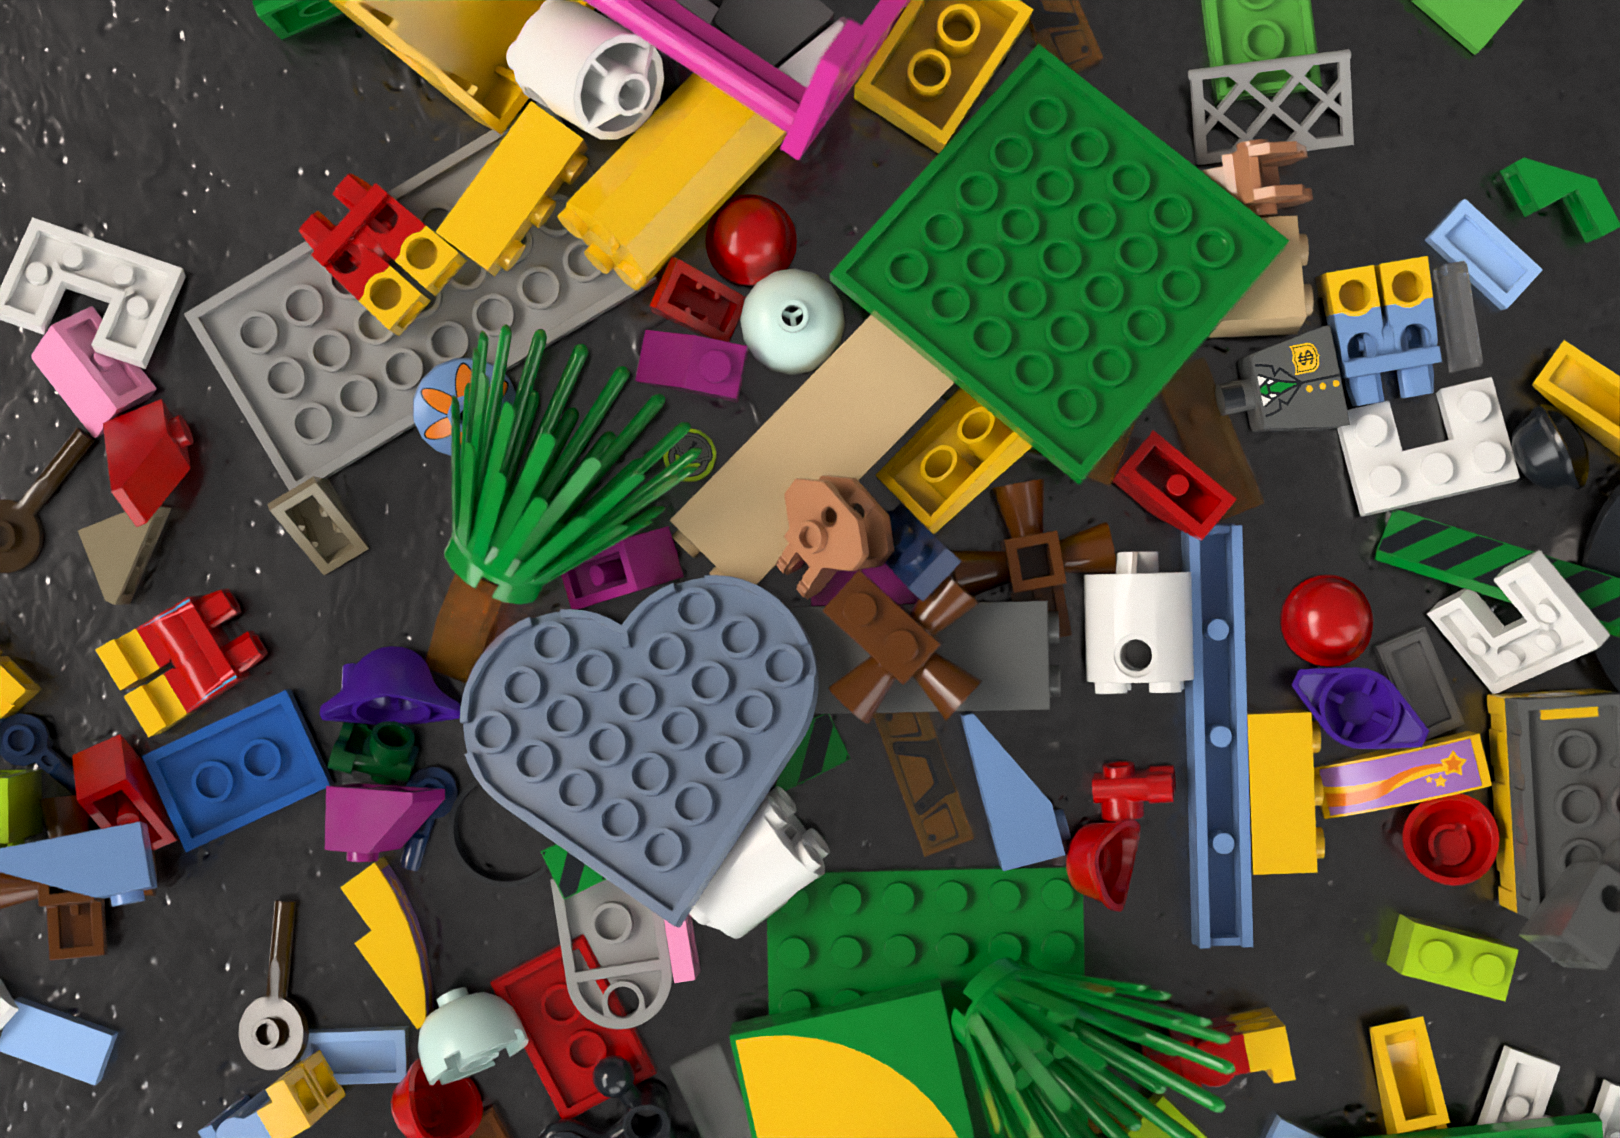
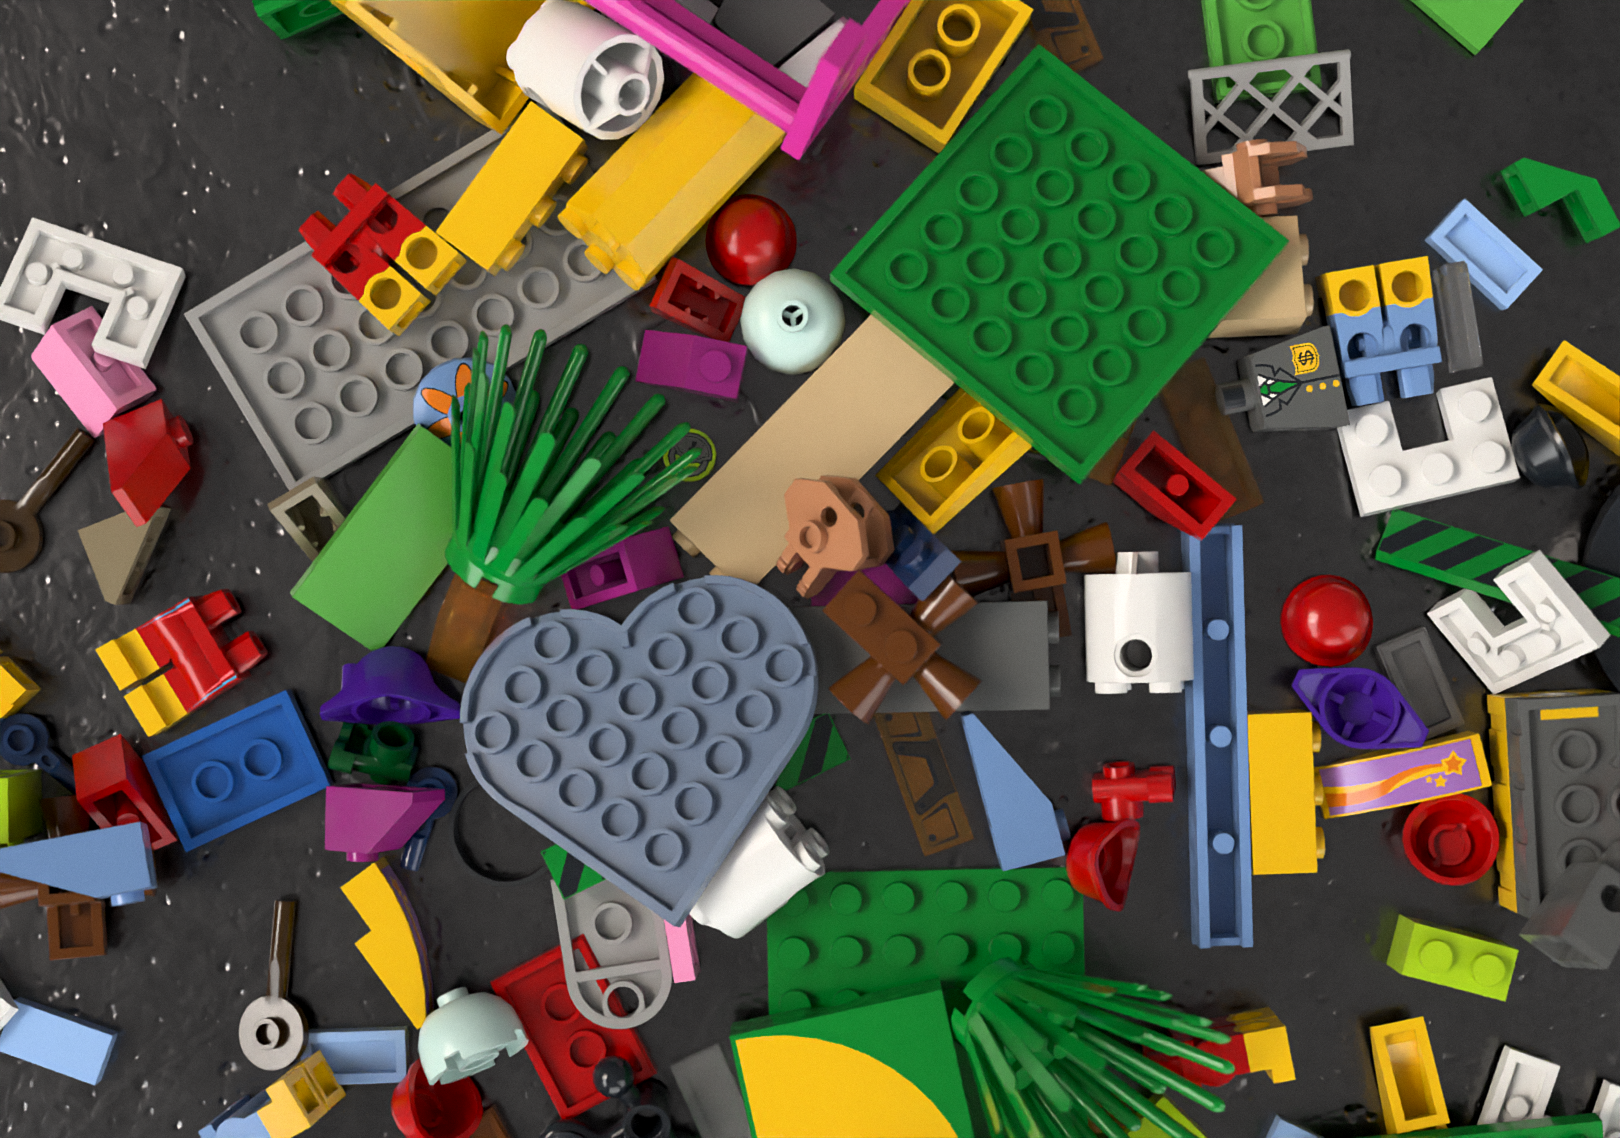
none -> bright green tile [290,423,461,651]

